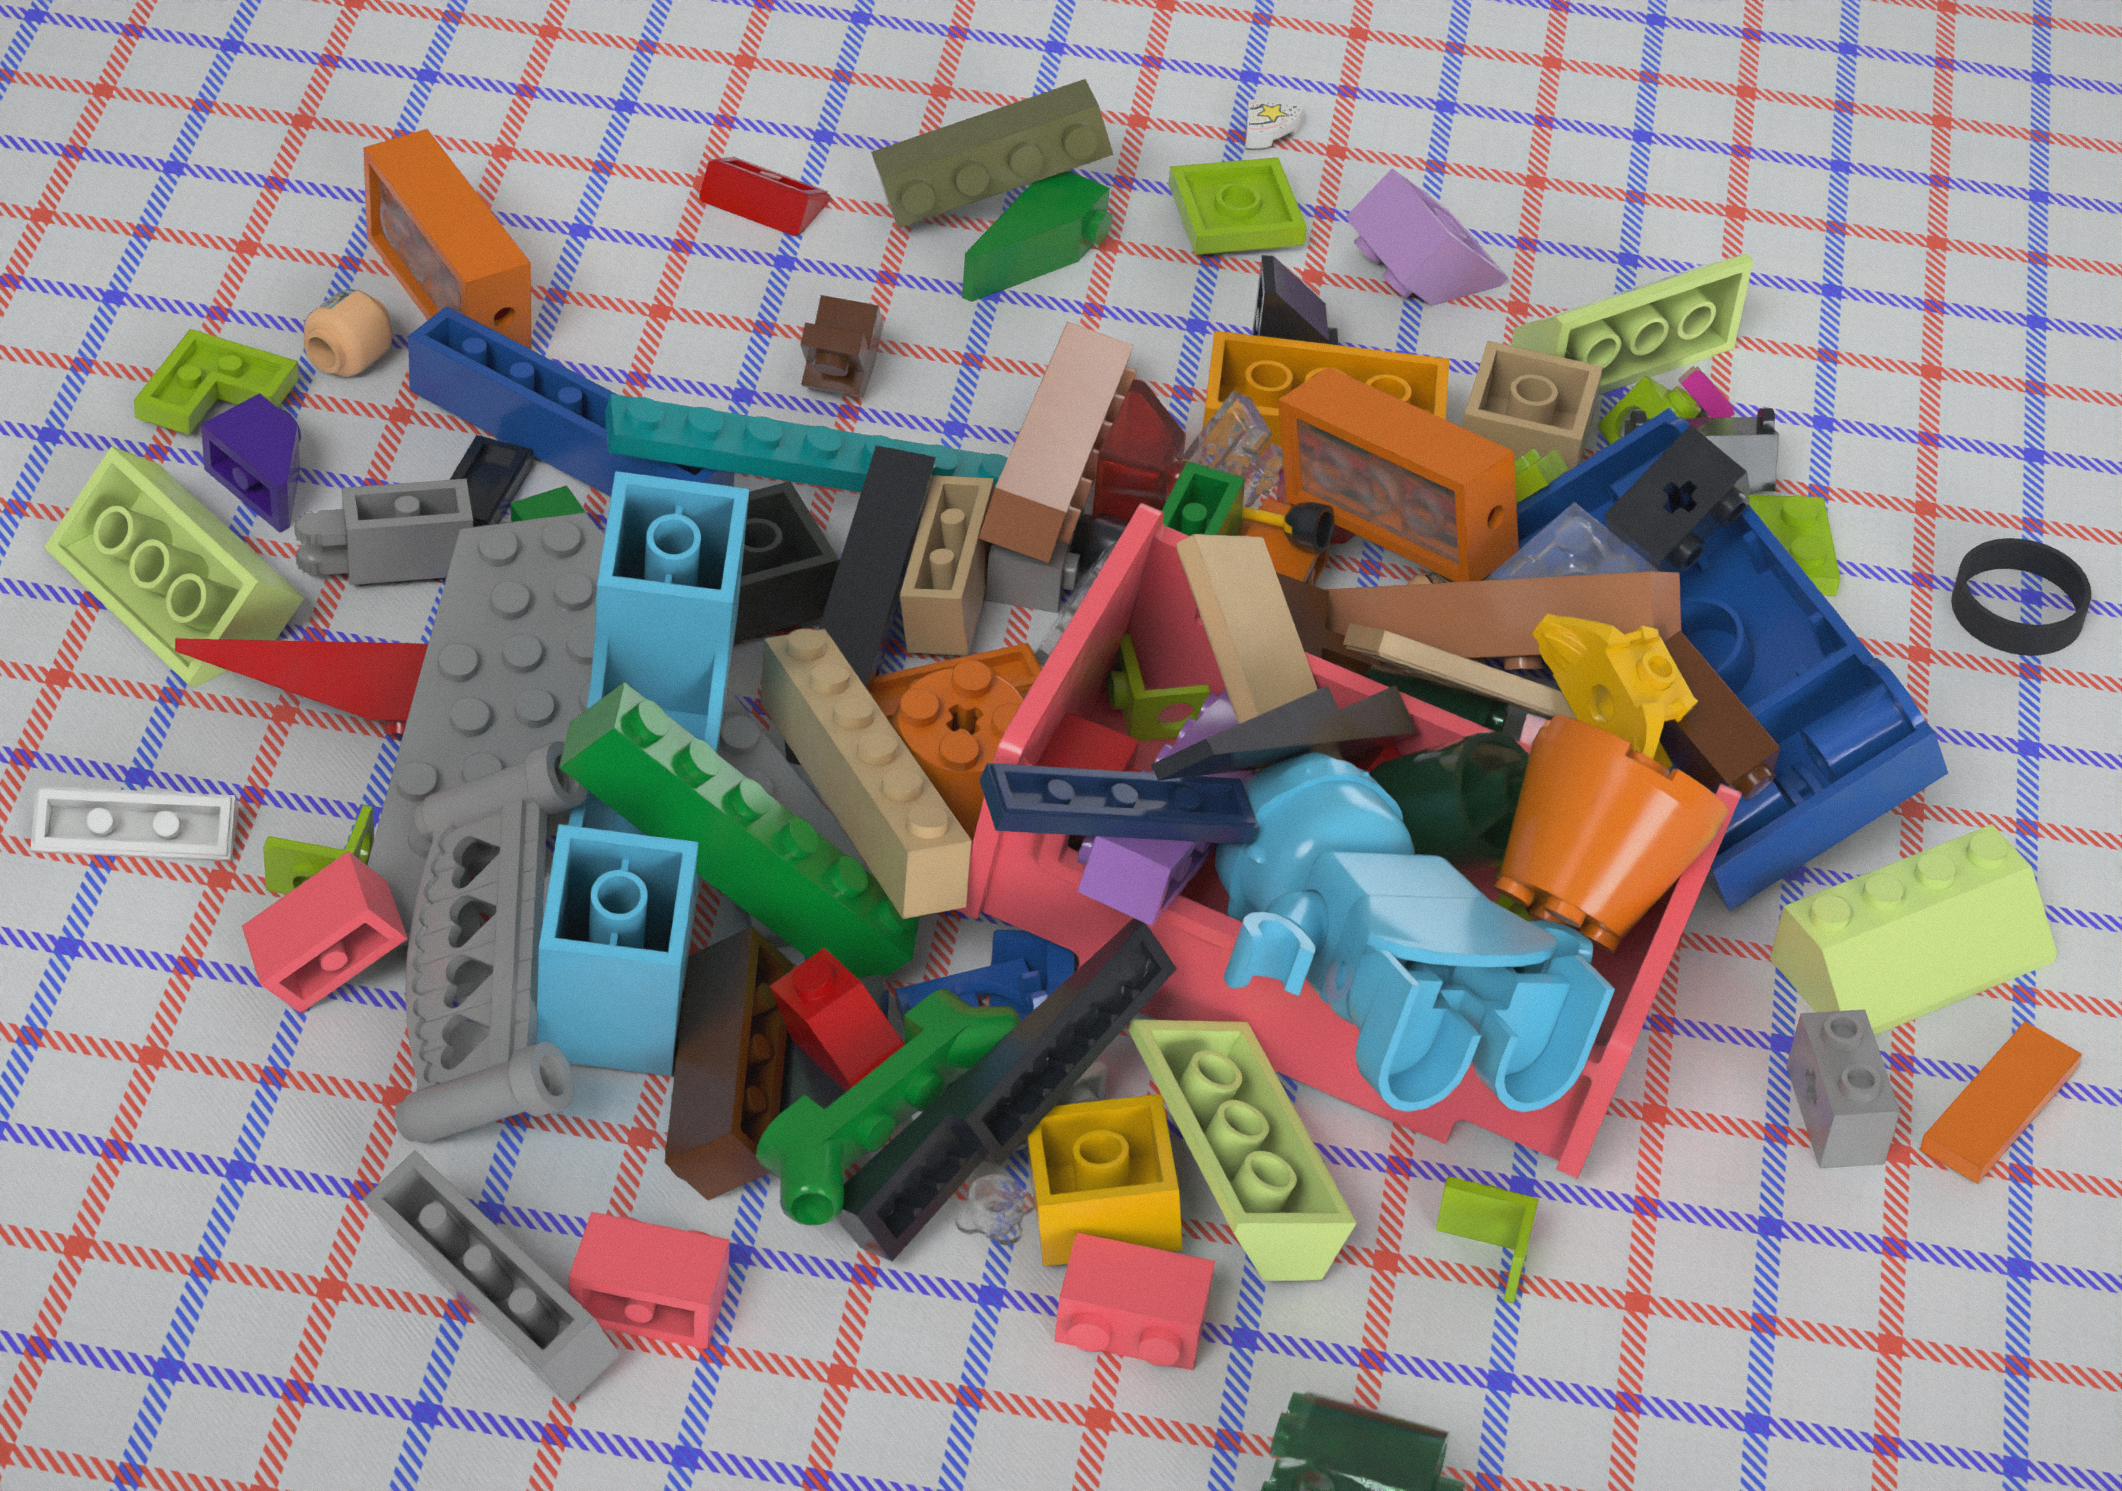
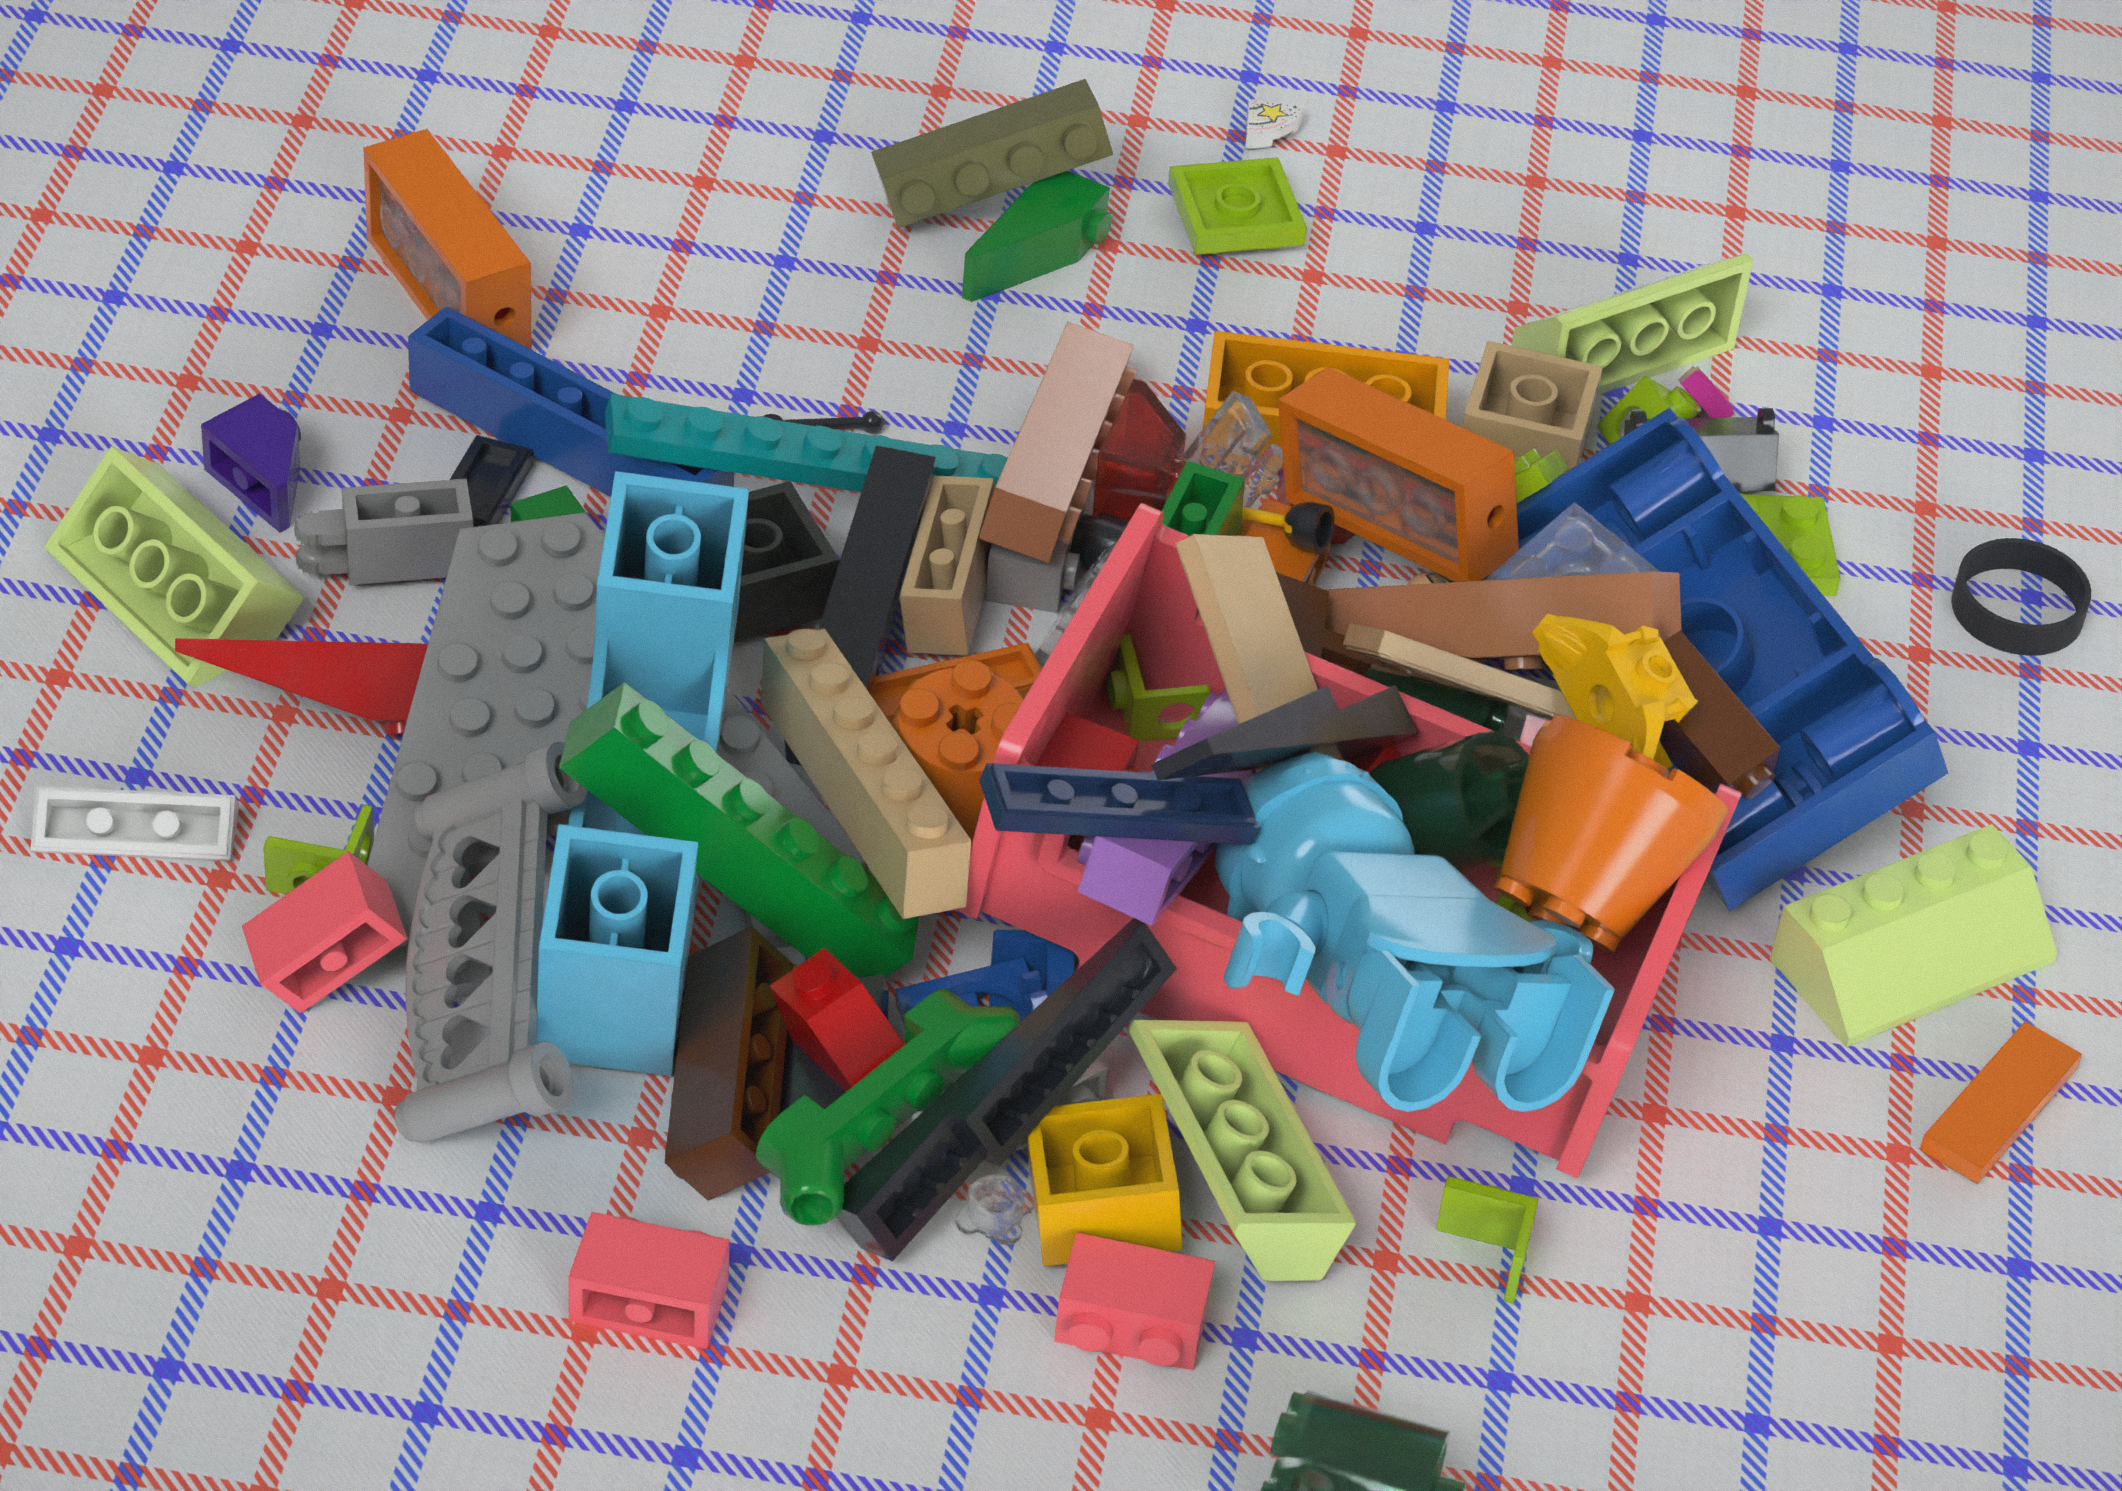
lime plate [134,329,299,435] -> none
light nougat head [304,289,392,377] -> none
light grey brick [363,1150,620,1405] -> none
red slope [699,157,831,236] -> none
reddish brown brick [800,295,884,397] -> none
black slope [1252,255,1338,345] -> none
lavender slope [1345,168,1508,306] -> none
black brick [1604,425,1751,573] -> none
light grey brick [1786,1009,1900,1169] -> none
none -> black hinge [764,411,884,434]

